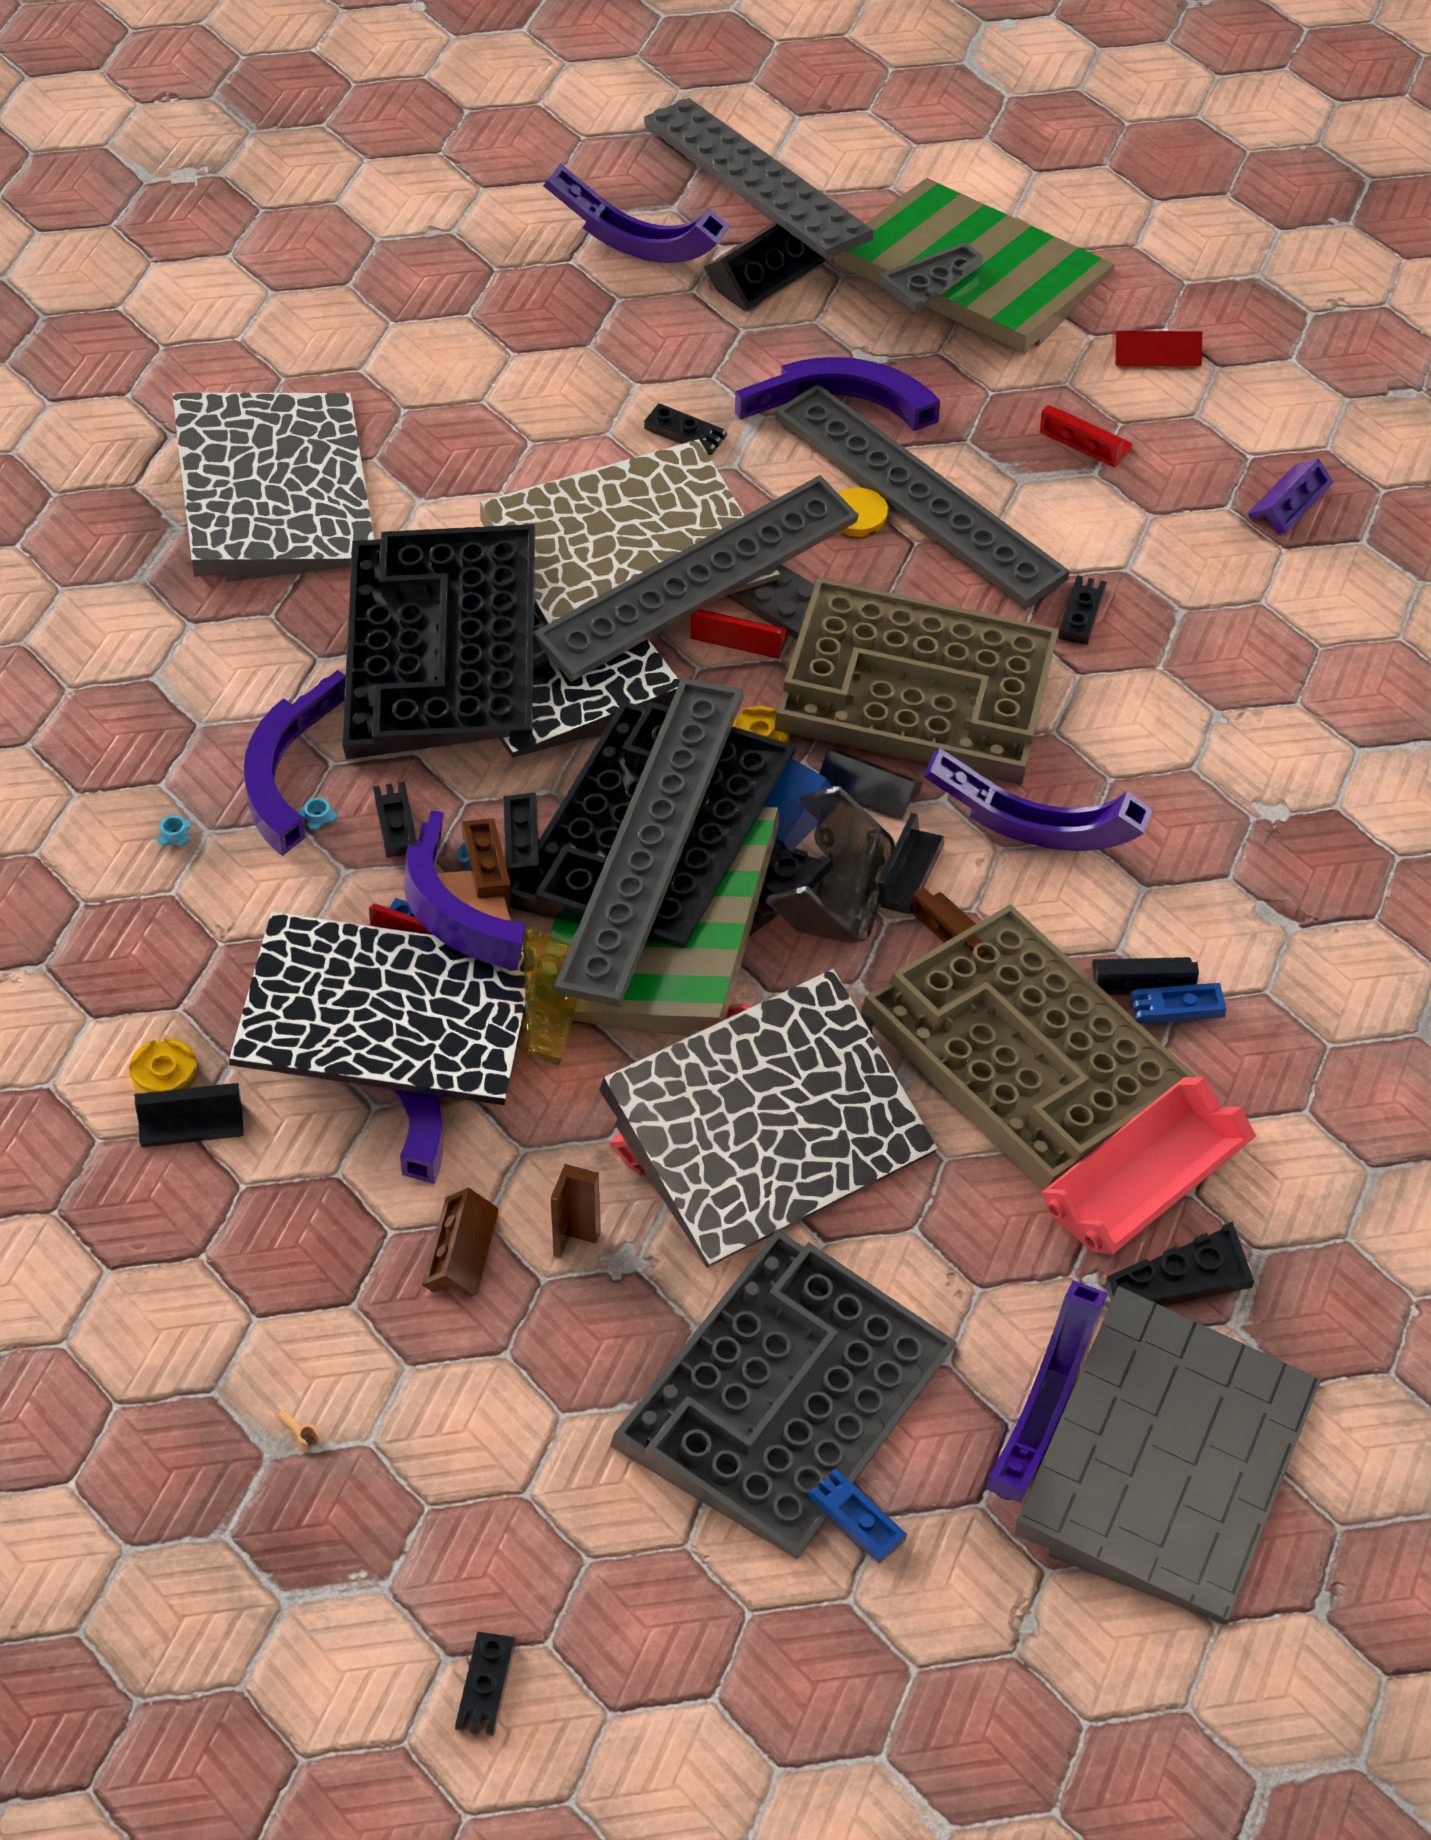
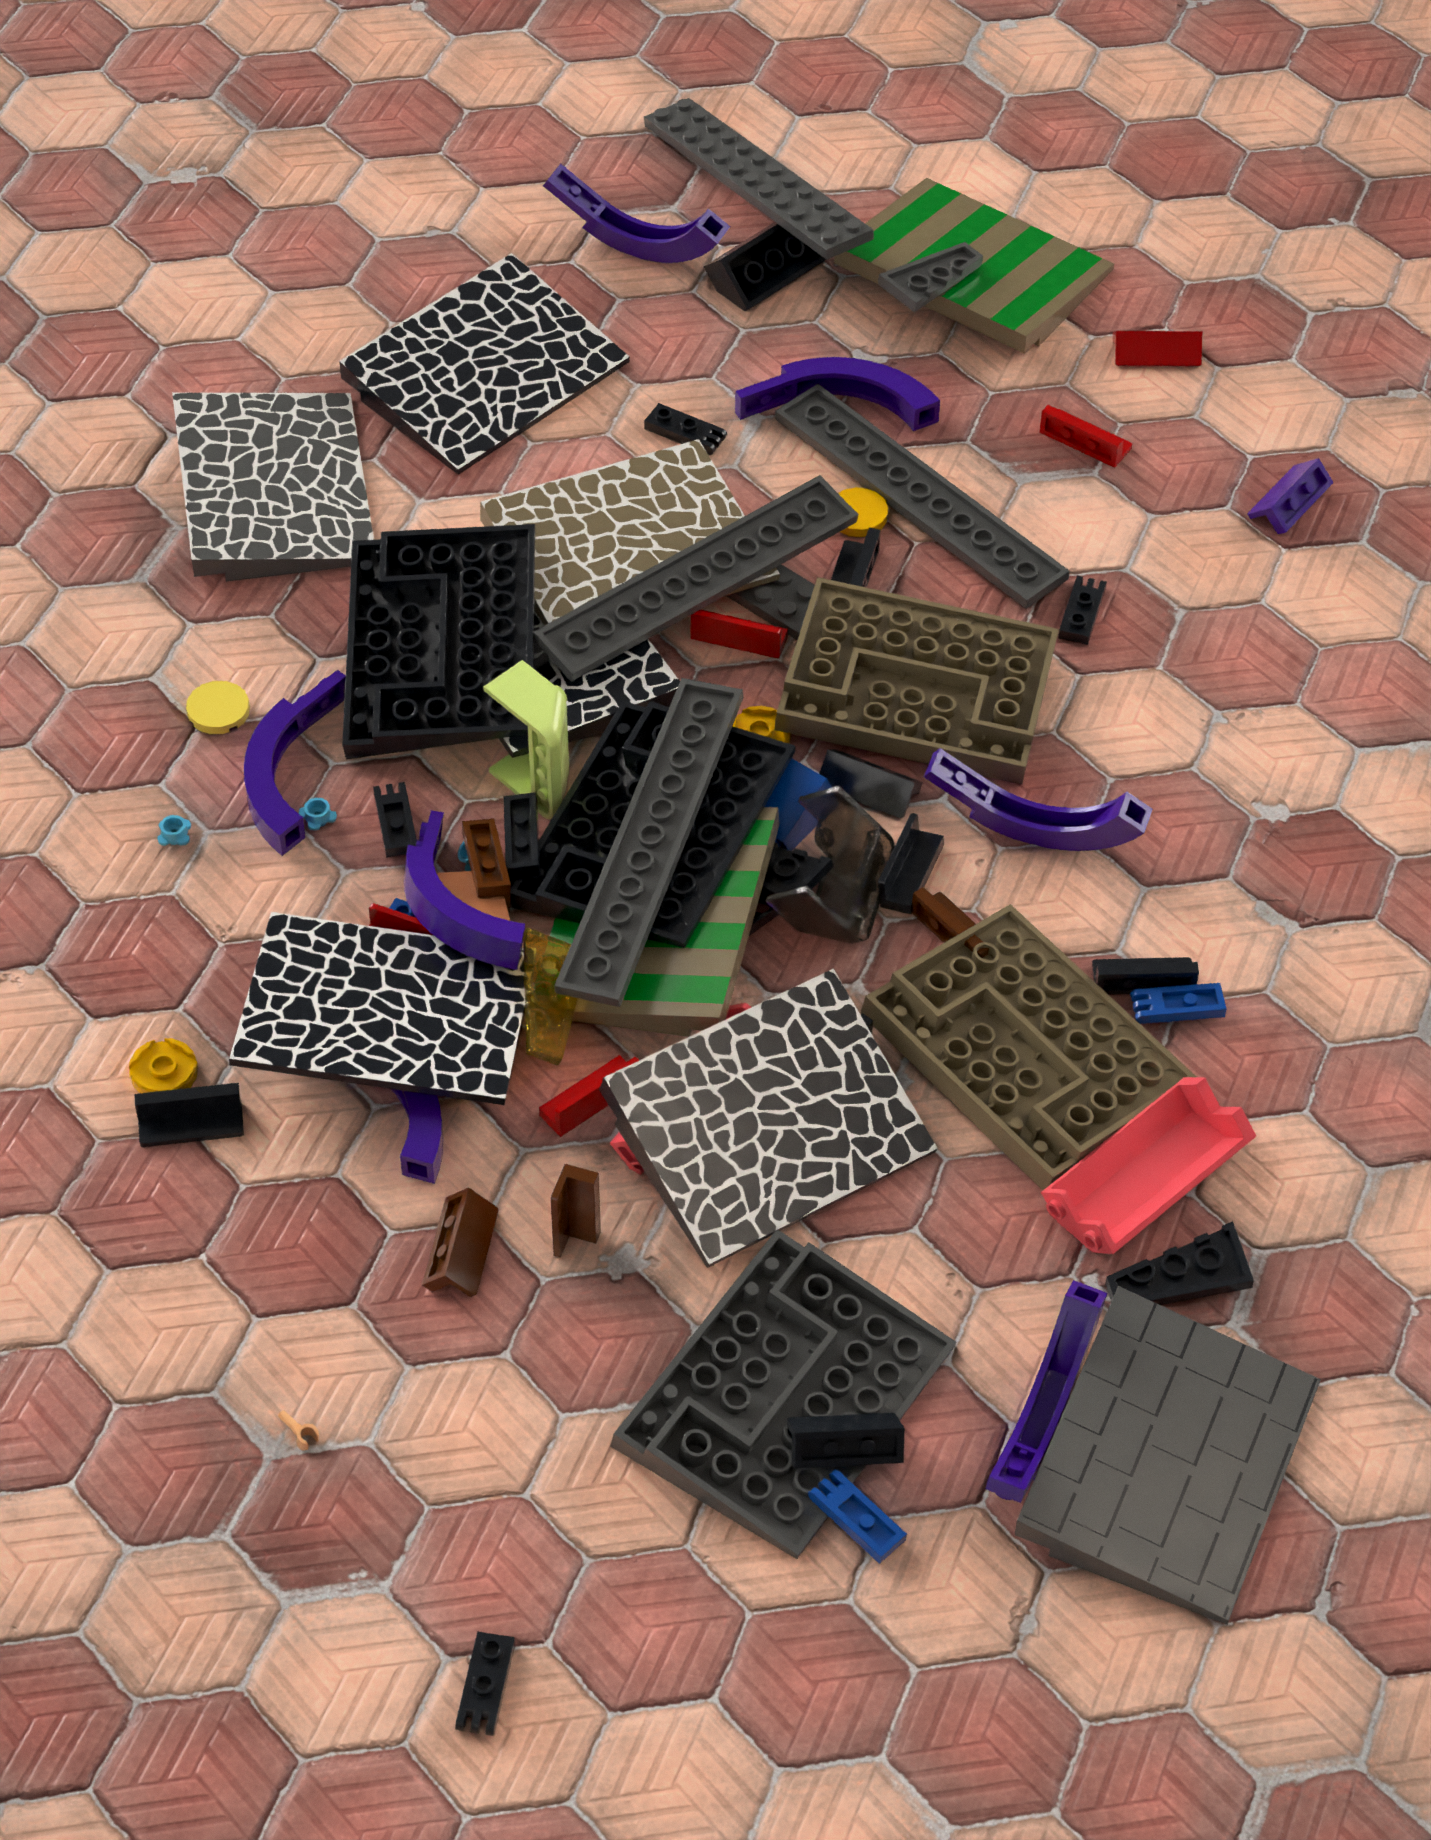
none -> light yellow tile [186,681,250,734]
none -> black slope [339,253,630,475]
none -> yellowish green windscreen [483,660,570,820]
none -> red panel [539,1055,639,1137]
none -> black panel [787,1413,905,1468]
none -> black panel [831,527,881,588]

